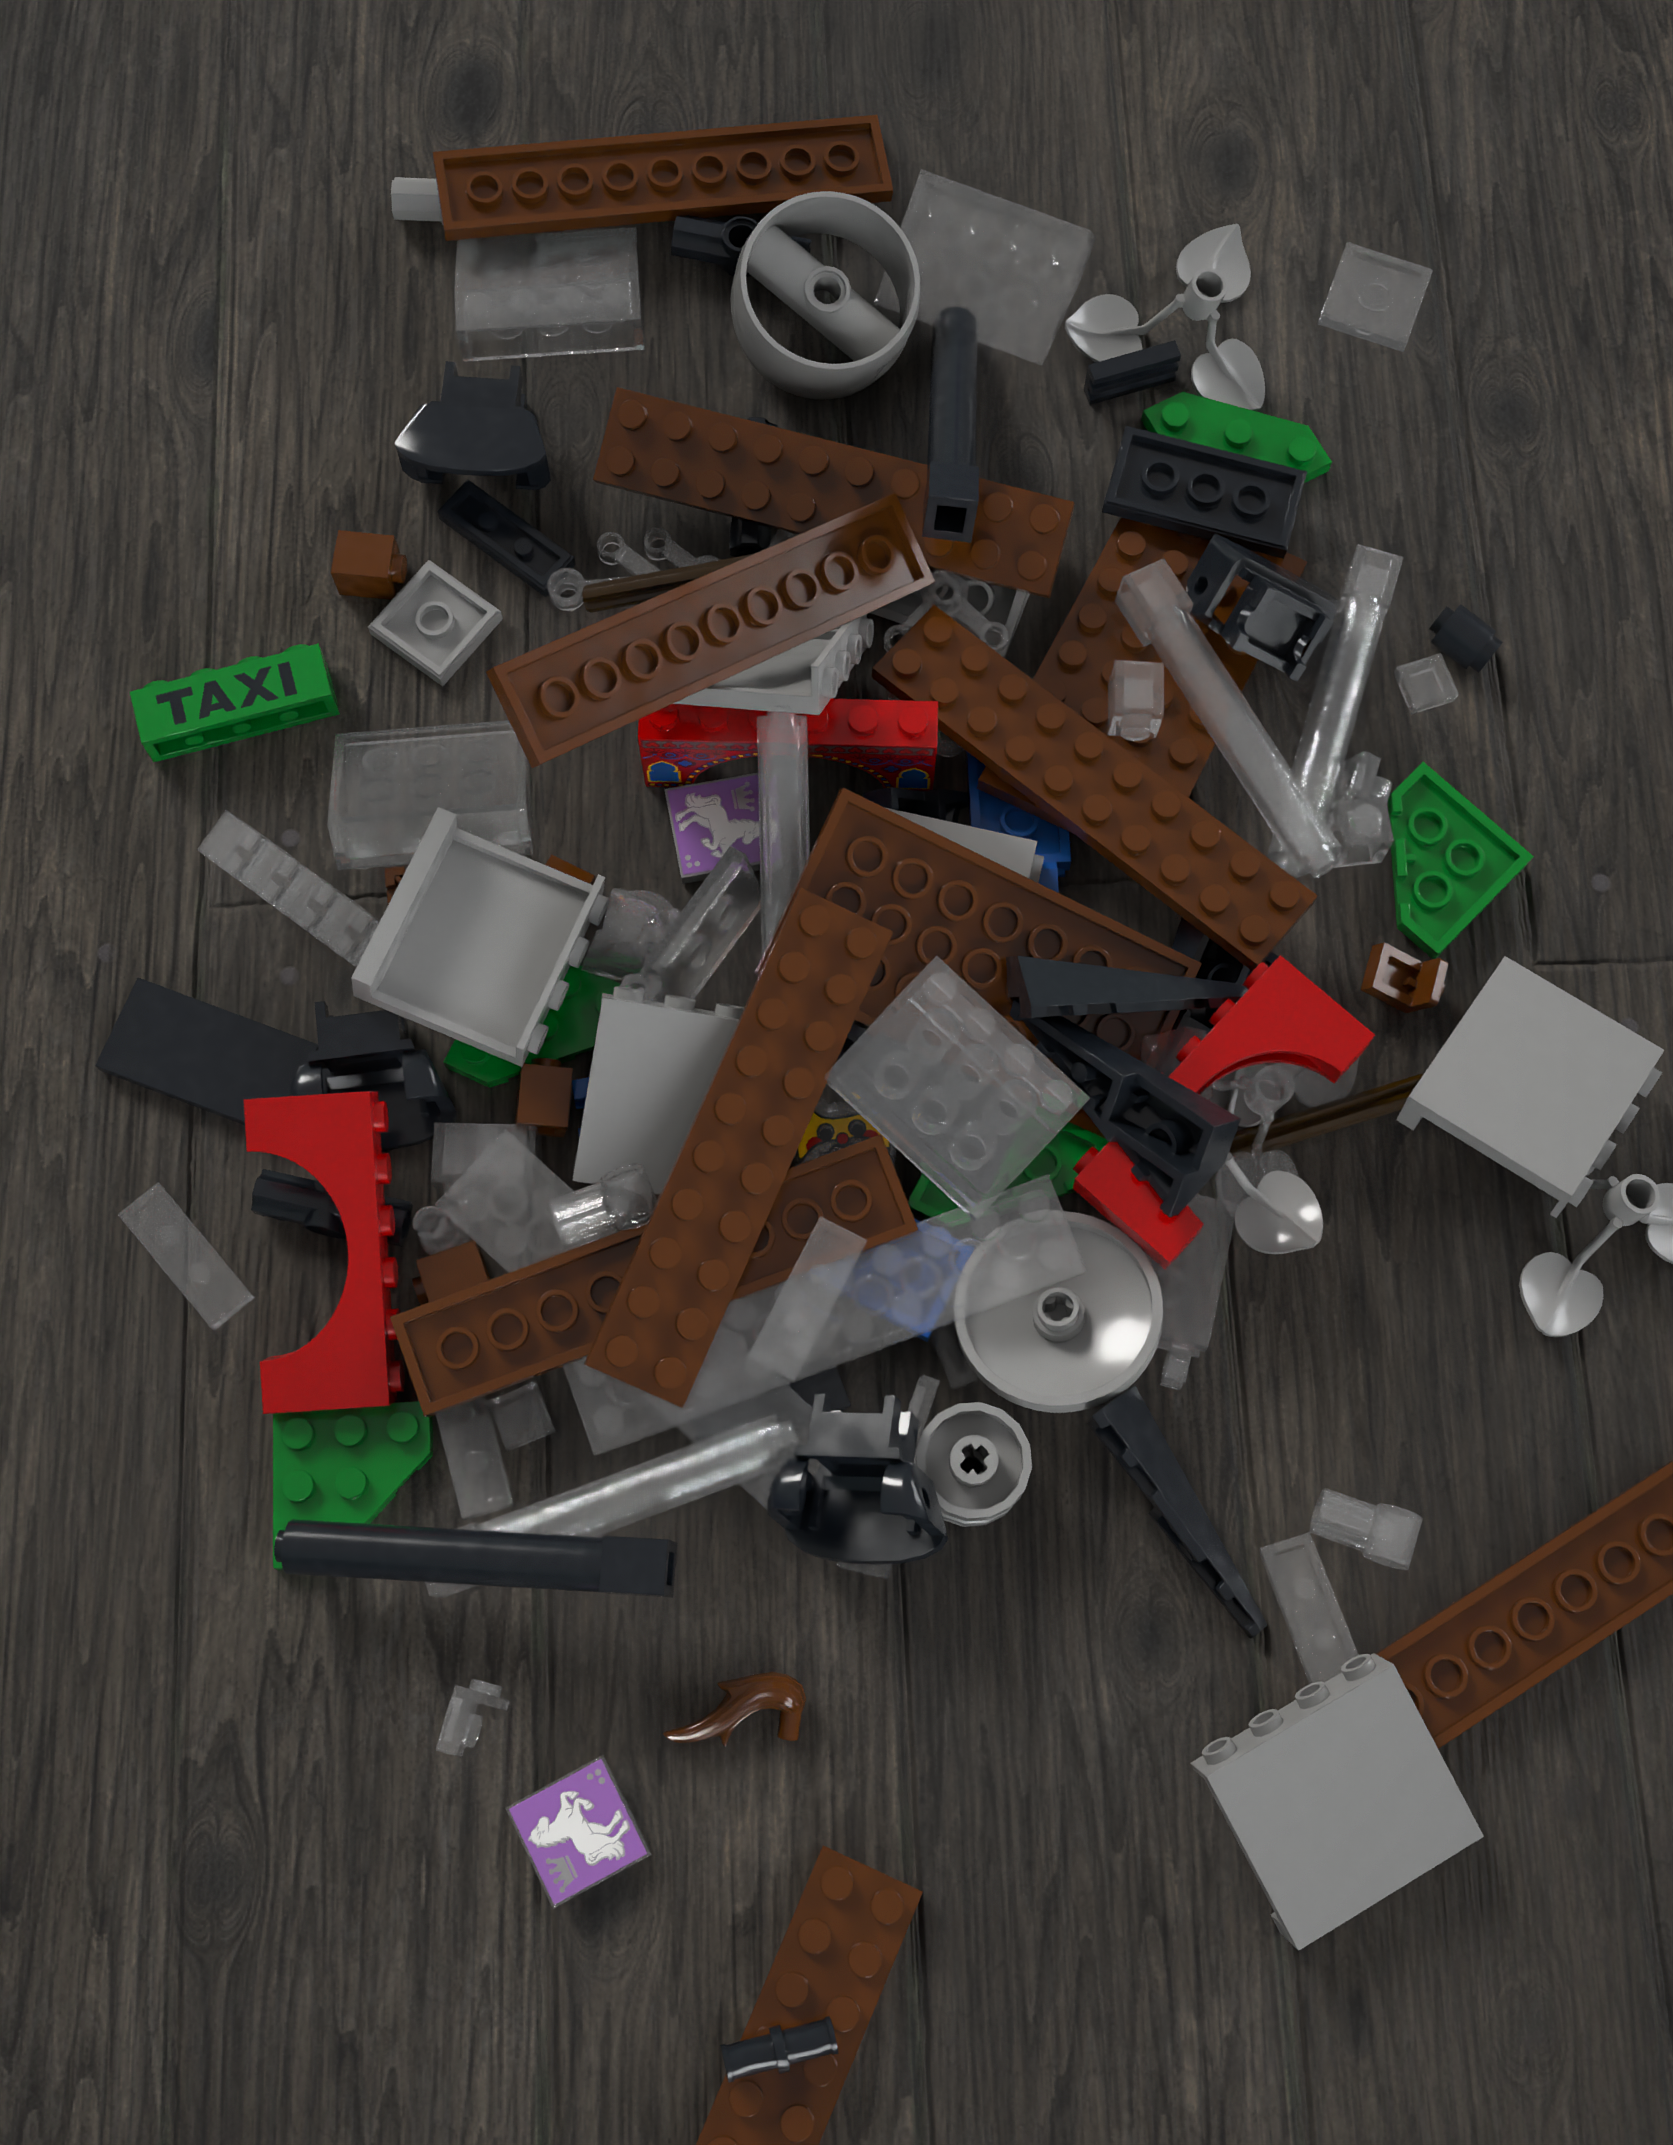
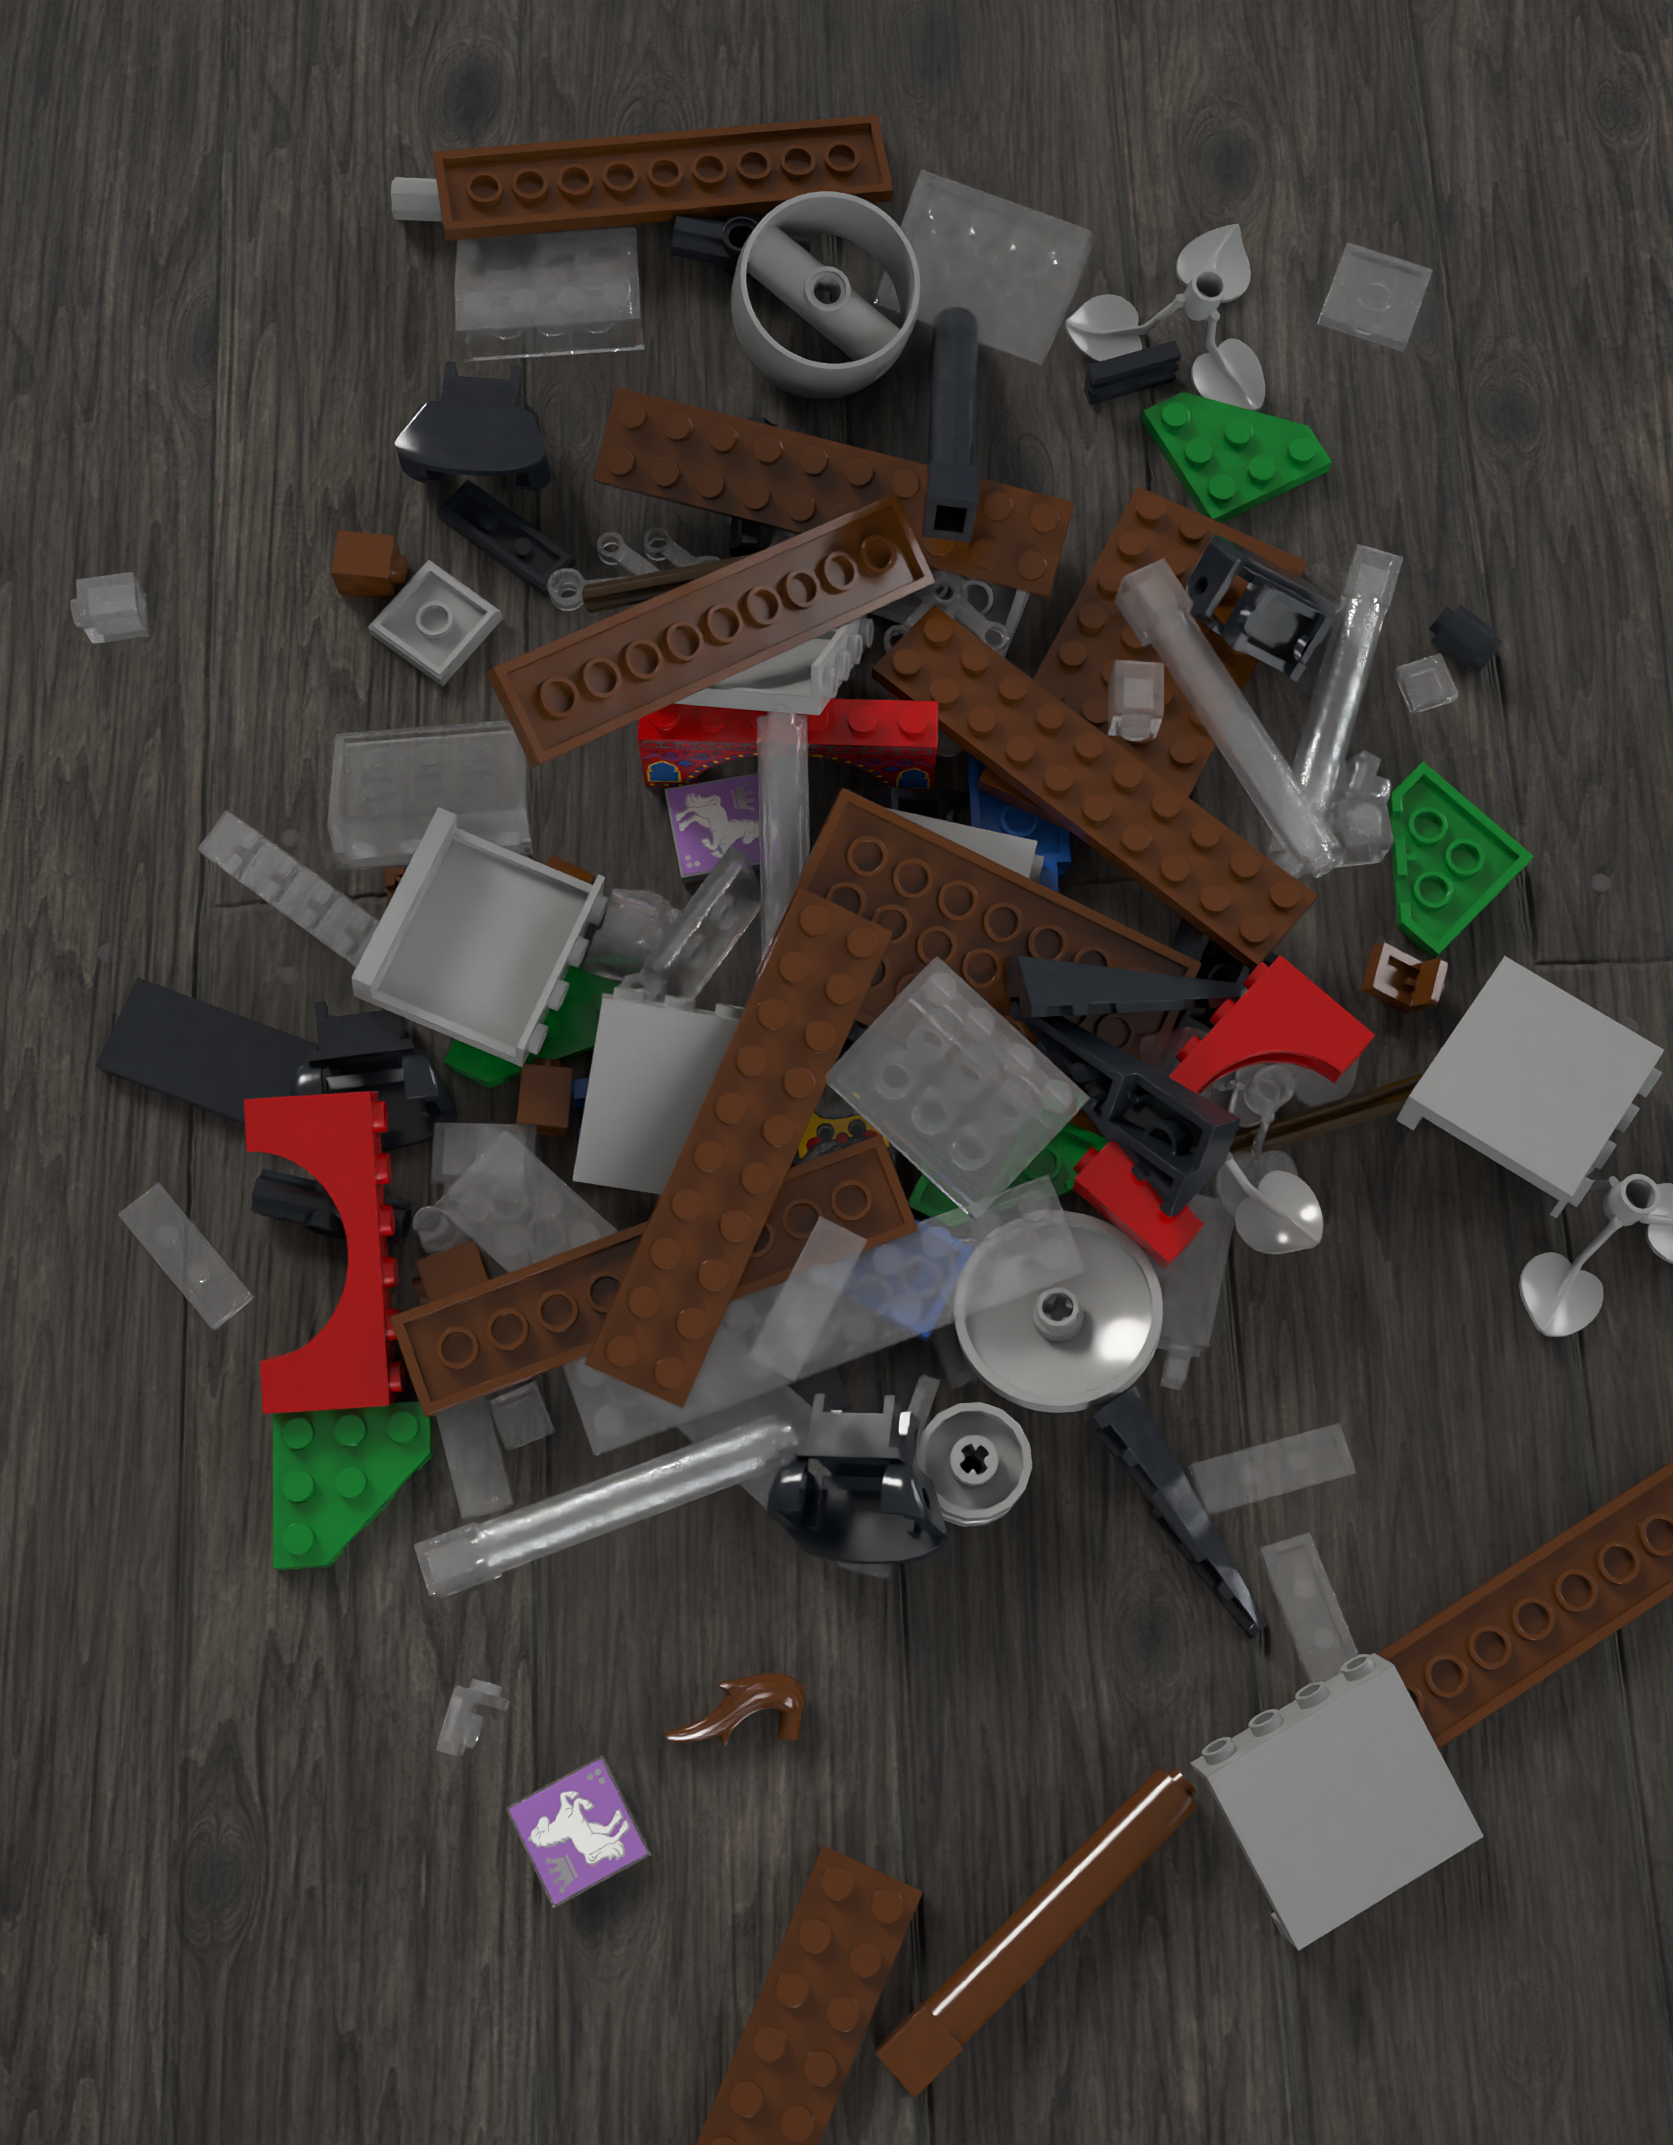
green brick [130,643,340,763] -> none
black brick [274,1519,677,1598] -> none
clear piece [549,1163,657,1245] -> none
black pin [720,2016,839,2083] -> none
black tile [1102,426,1307,559] -> none
clear piece [1309,1488,1423,1570] -> none
none -> clear brick [71,572,149,644]
none -> reddish brown brick [875,1767,1197,2098]
none -> clear tile [1189,1423,1356,1516]

